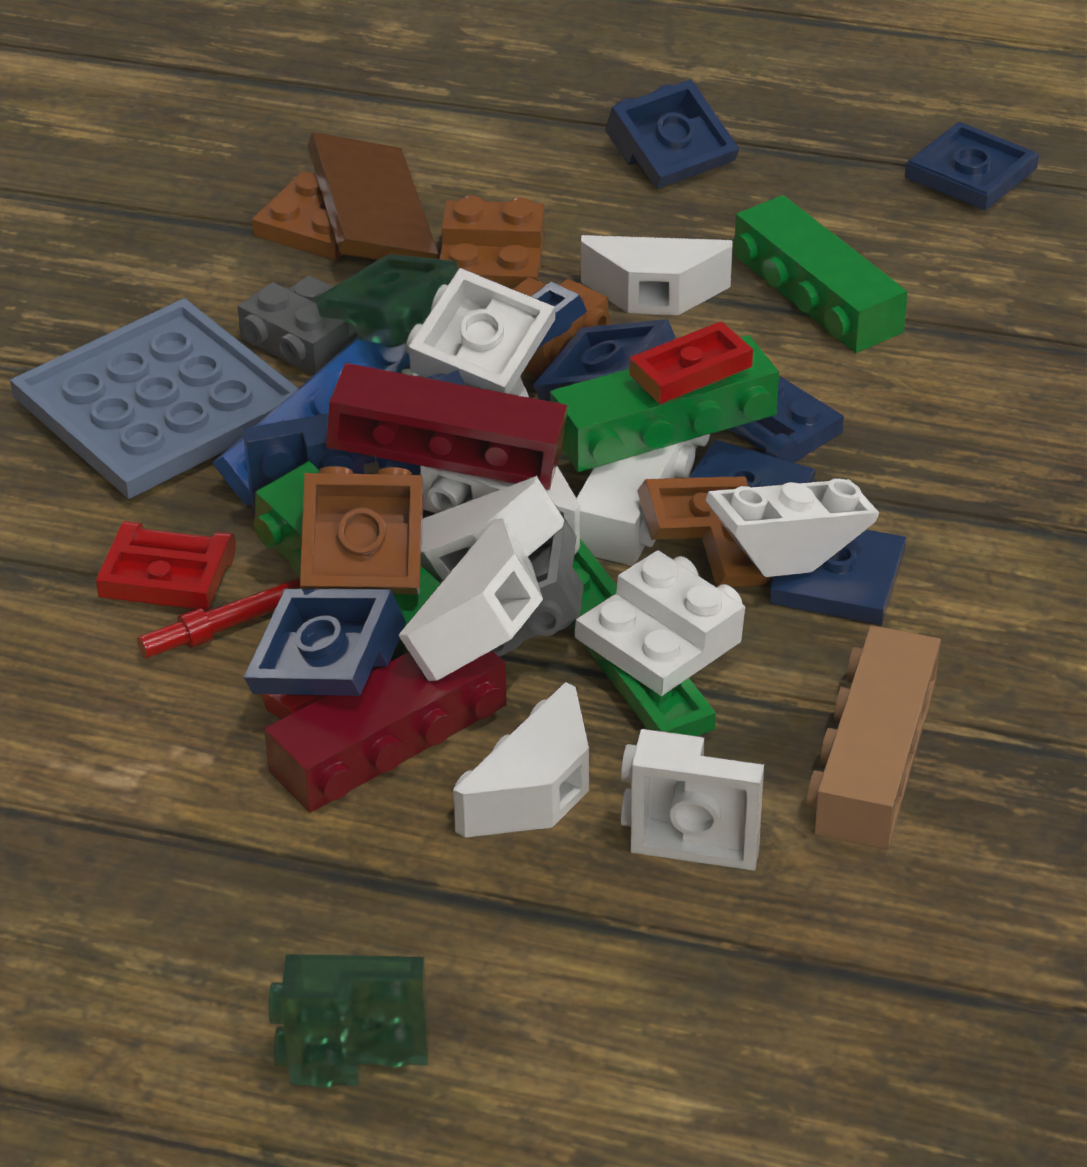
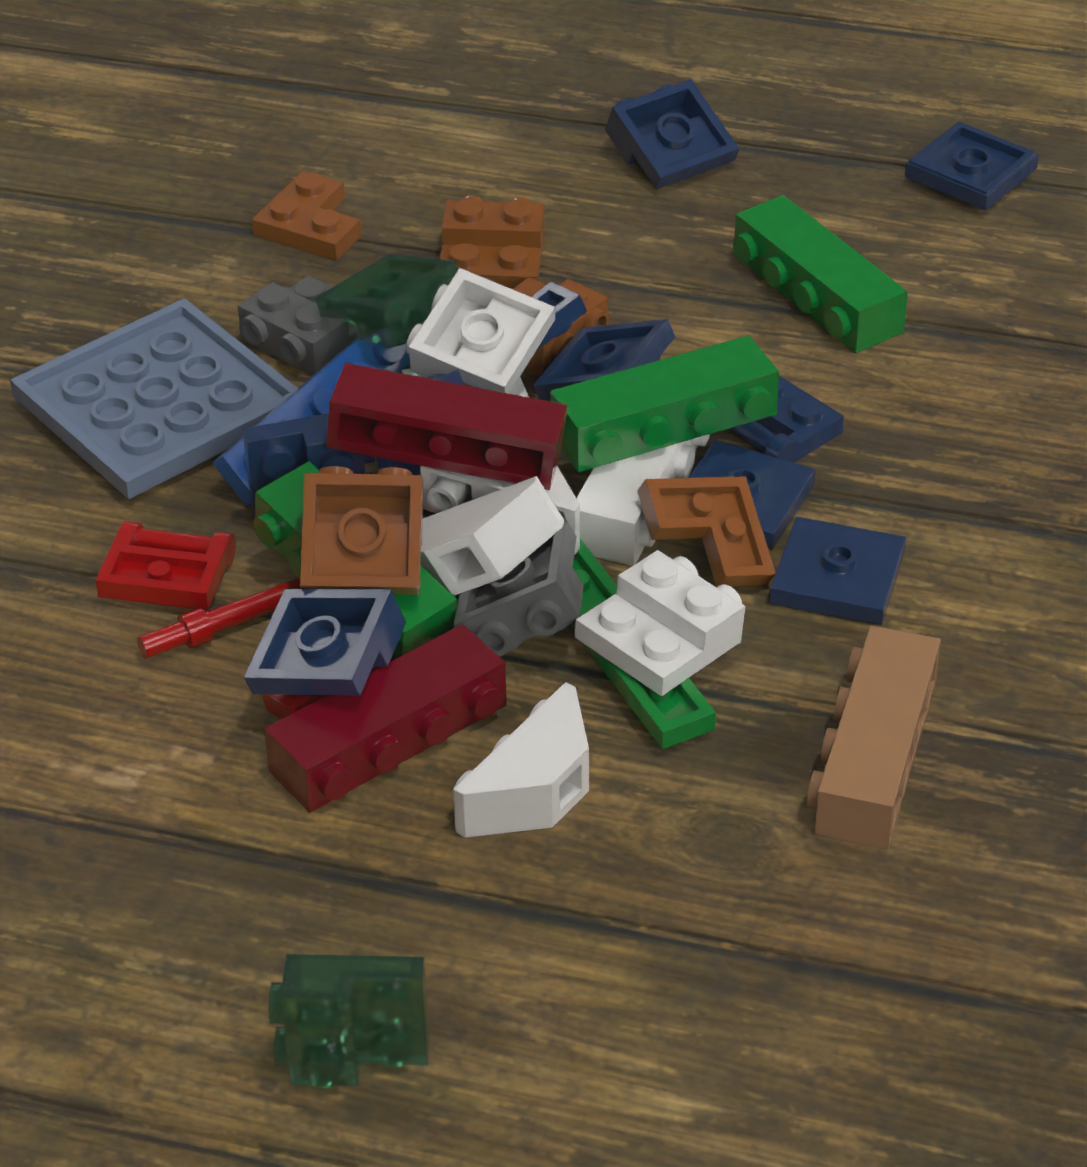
reddish brown tile [307,132,439,268] -> none
white slope [399,518,543,681] -> none
white slope [581,235,732,315] -> none
white plate [621,729,764,871] -> none
red plate [629,321,753,404] -> none
white slope [705,479,879,577] -> none

